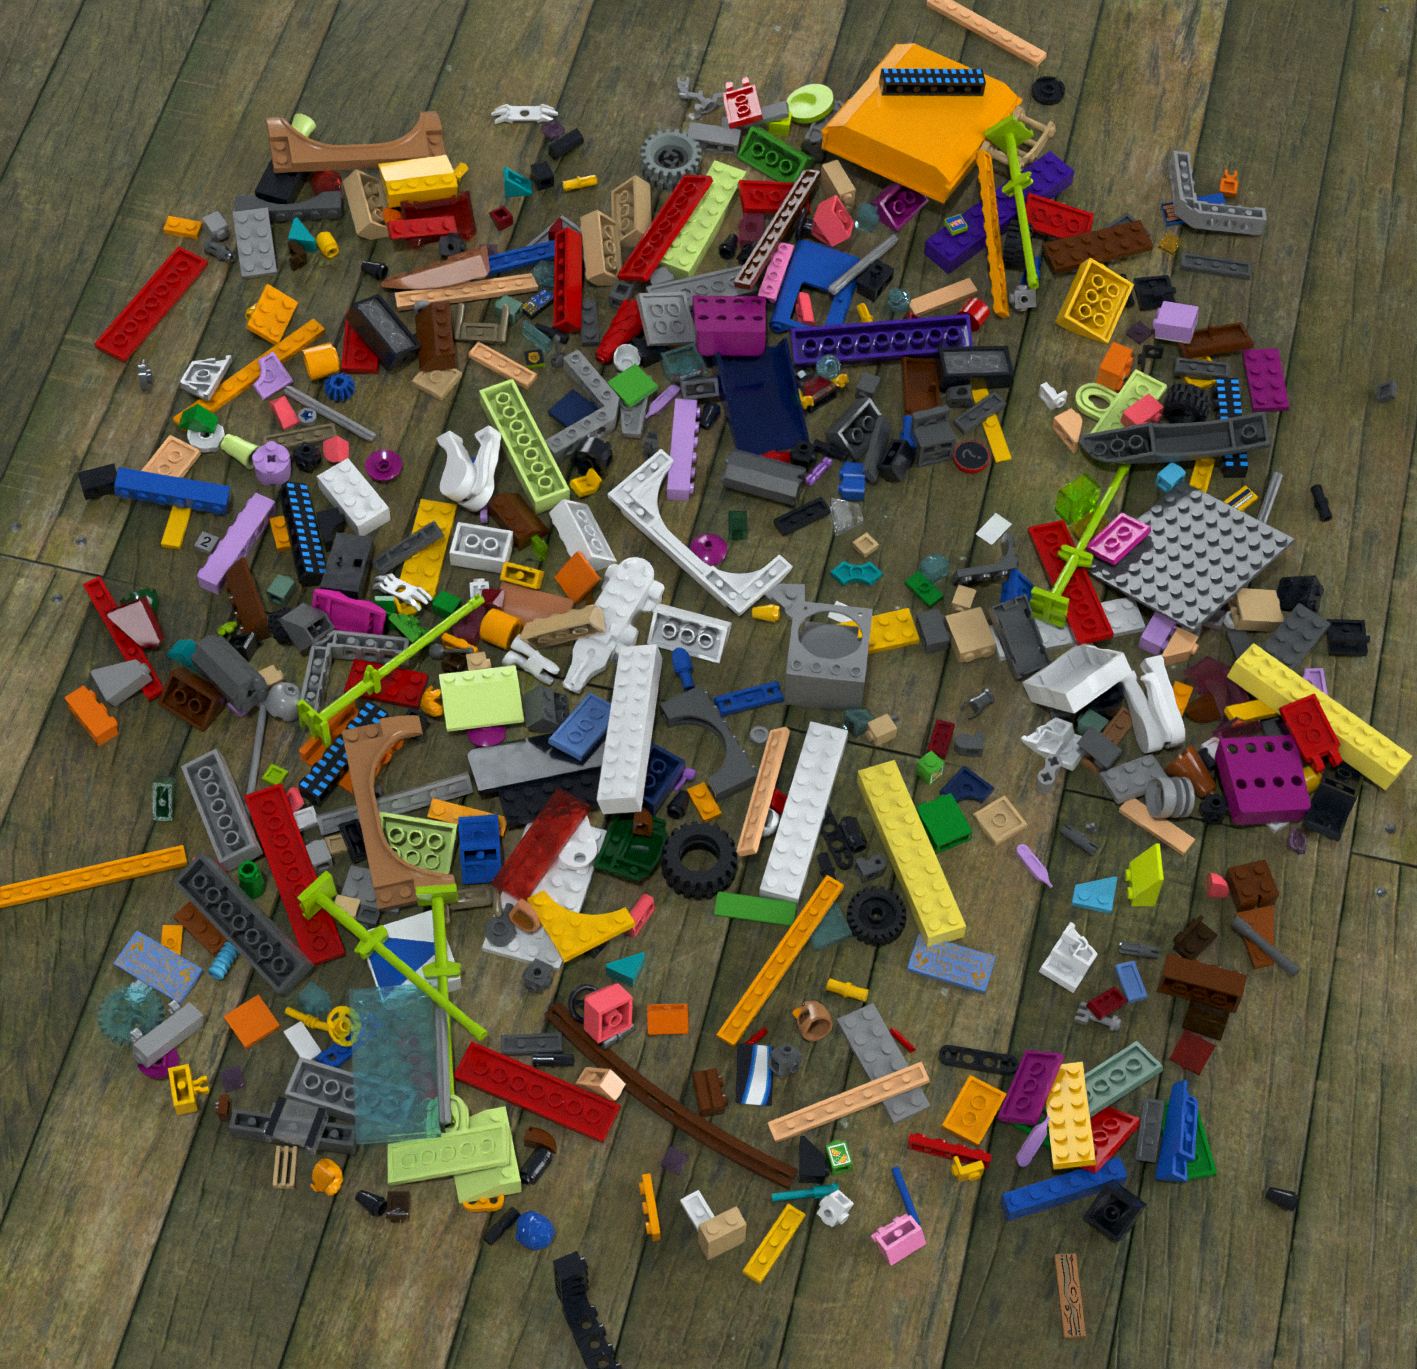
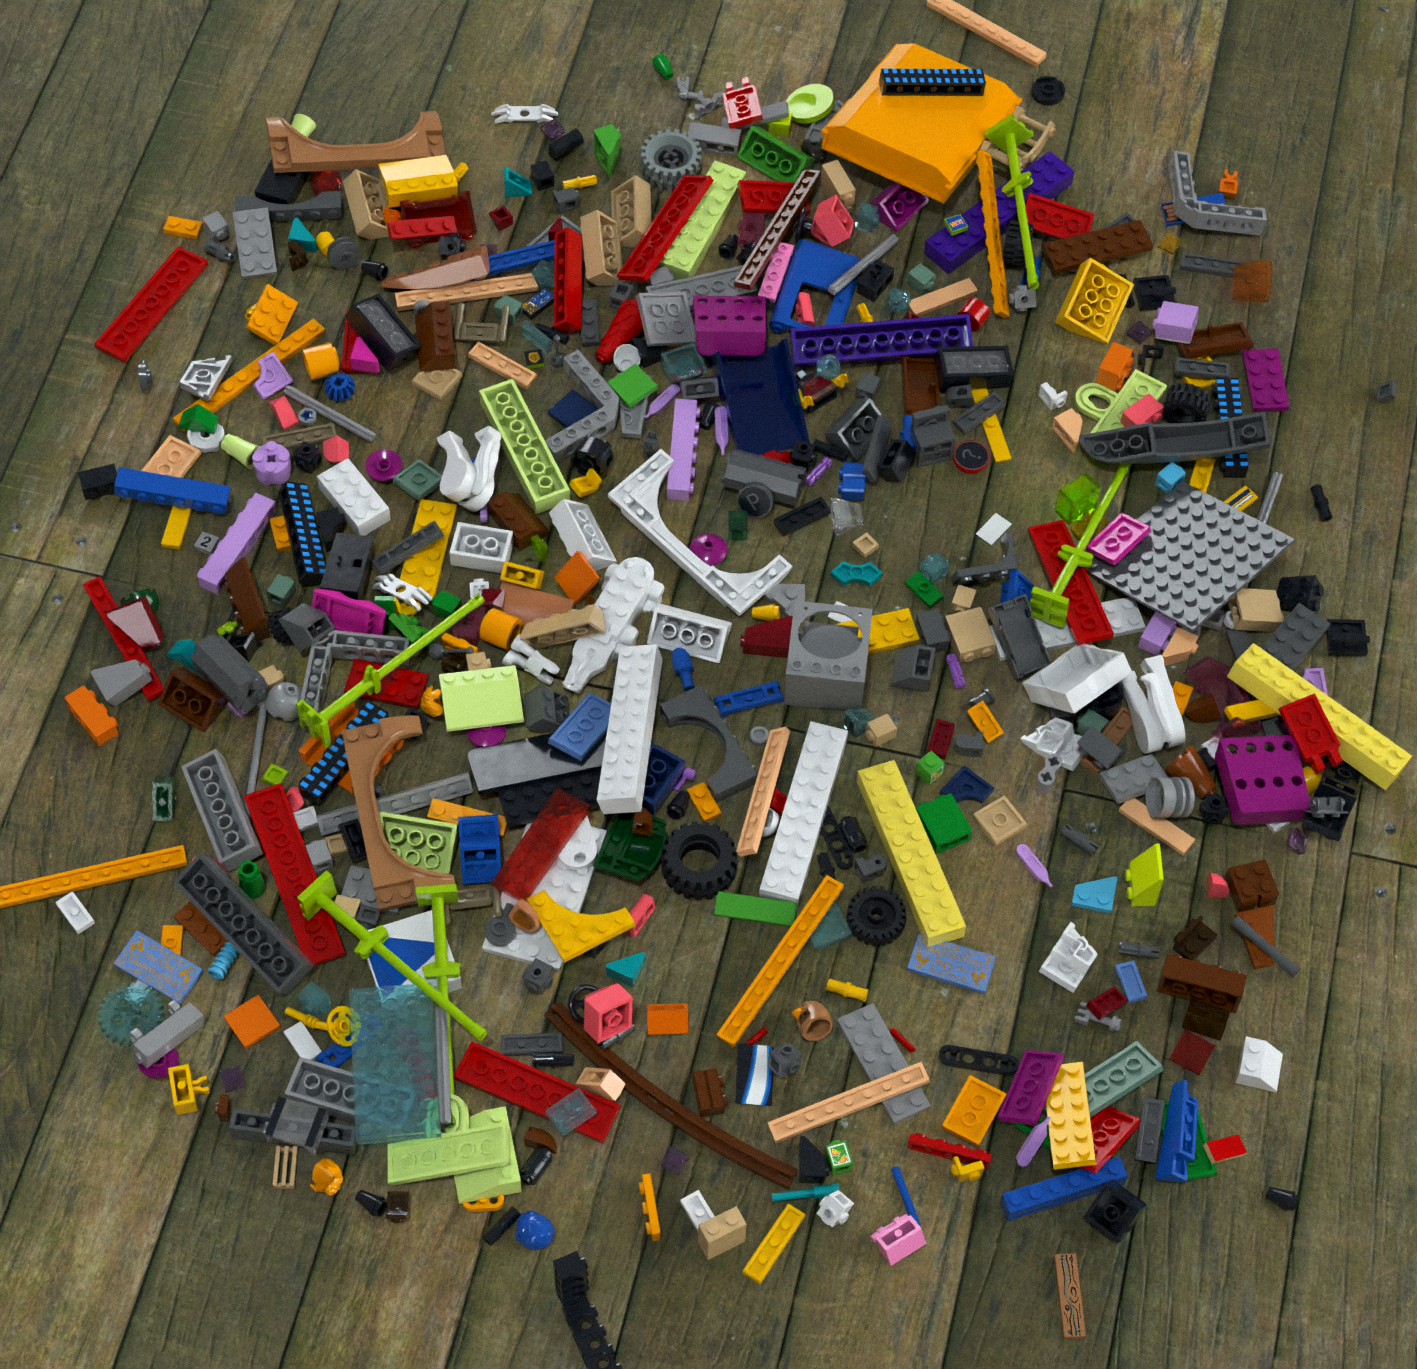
none -> white plate [55,891,95,934]
none -> dark grey piece [327,237,359,269]
none -> dark pink slope [350,336,380,373]
none -> sand green tile [393,459,442,501]
none -> clear light blue plate [545,1088,597,1137]
none -> dark grey brick [553,187,581,214]
none -> bright green slope [593,124,622,177]
none -> green cone [652,54,674,80]
none -> lavender piece [715,406,728,455]
none -> black tile [737,482,774,518]
none -> dark red slope [740,616,793,658]
none -> dark grey slope [890,645,936,692]
none -> sand green brick [907,263,936,295]
none -> medium lavender axle [946,653,966,689]
none -> light orange plate [966,700,1004,743]
none -> red tile [1203,1134,1247,1164]
none -> clear orange slope [1232,260,1272,302]
none -> white slope [1235,1036,1283,1092]
none -> dark grey hinge [1304,797,1349,818]

